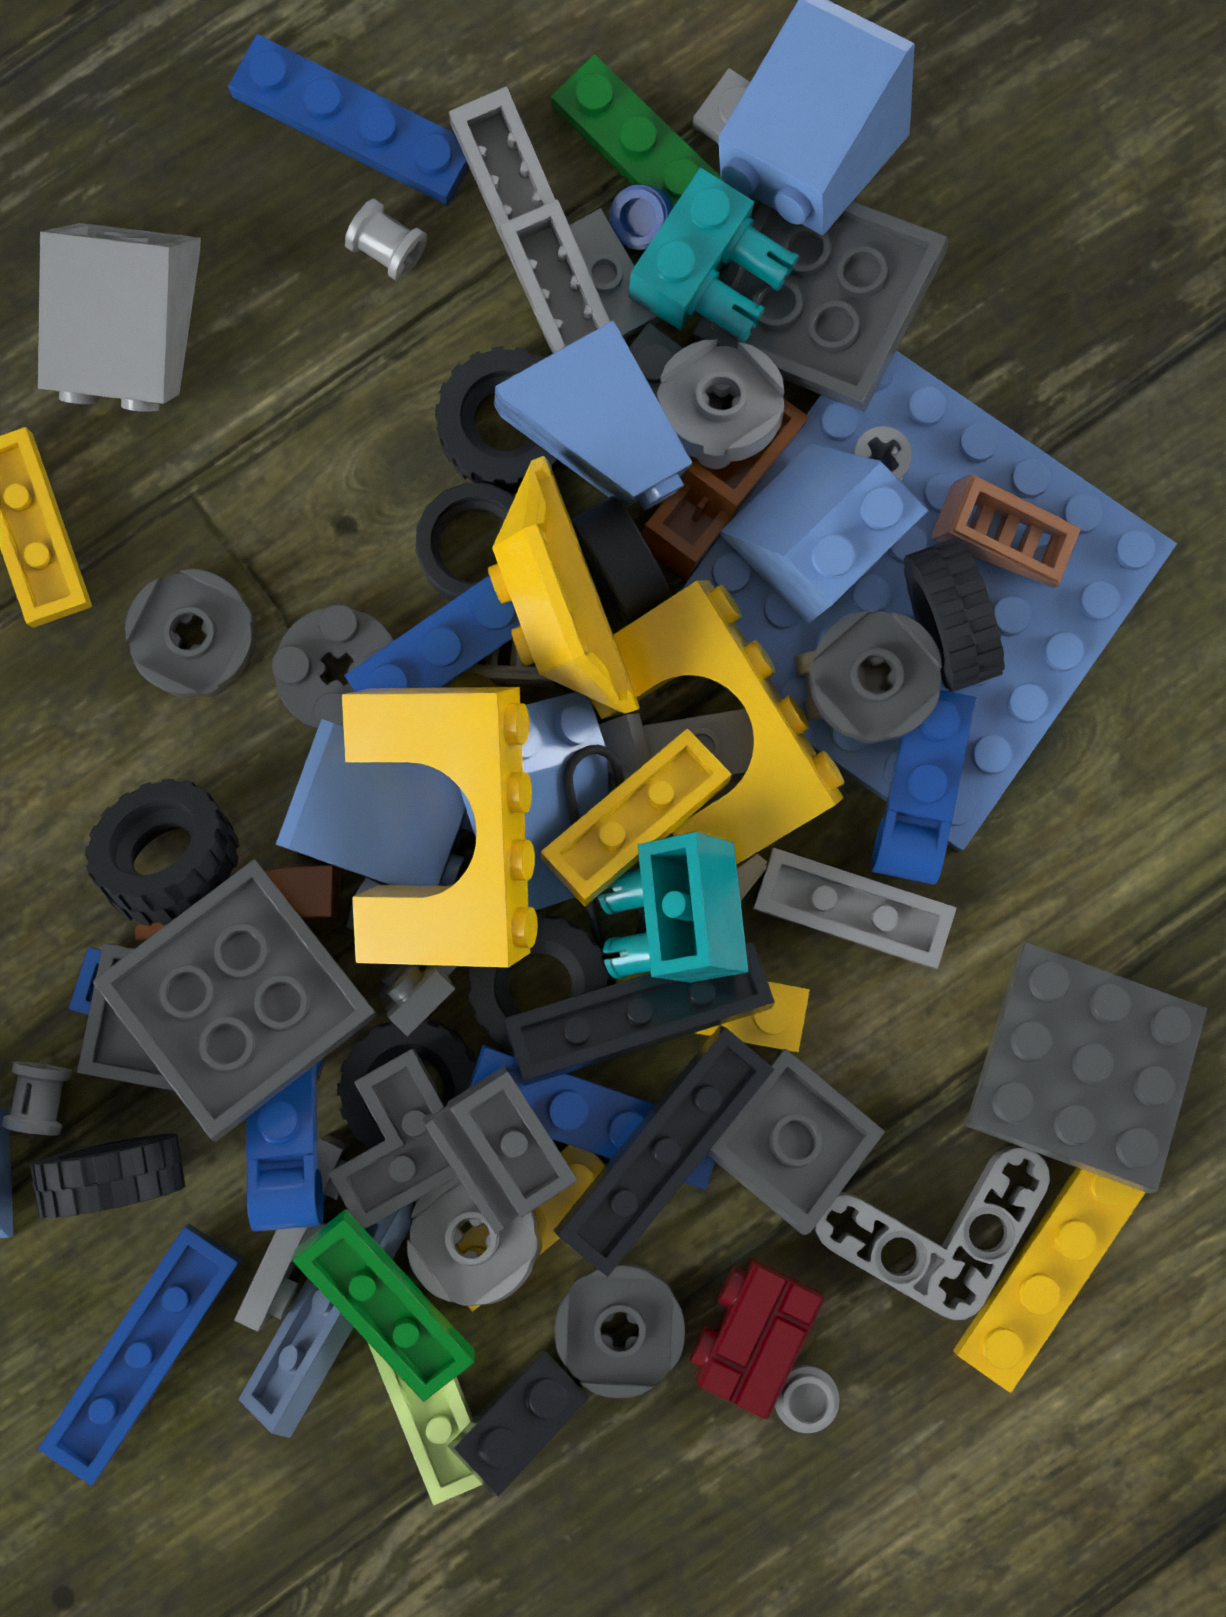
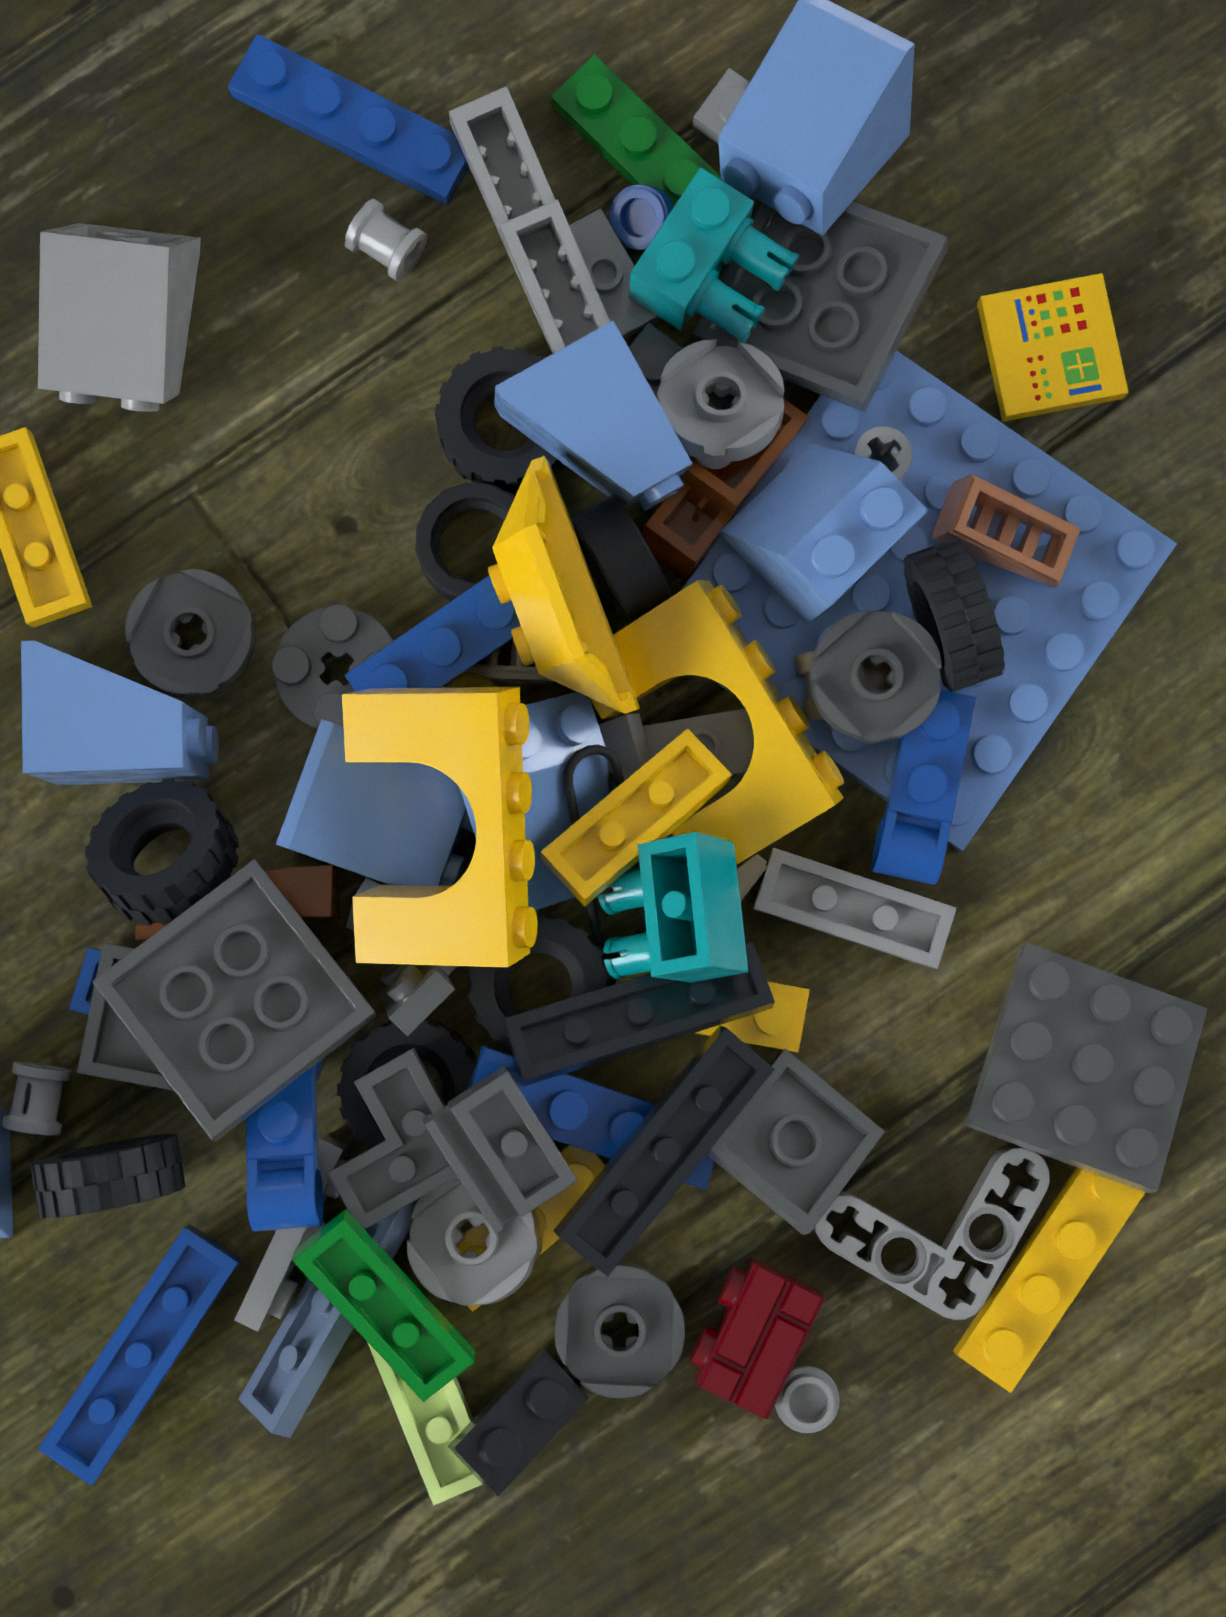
none -> medium blue slope [21,640,219,785]
none -> yellow tile [977,273,1129,422]

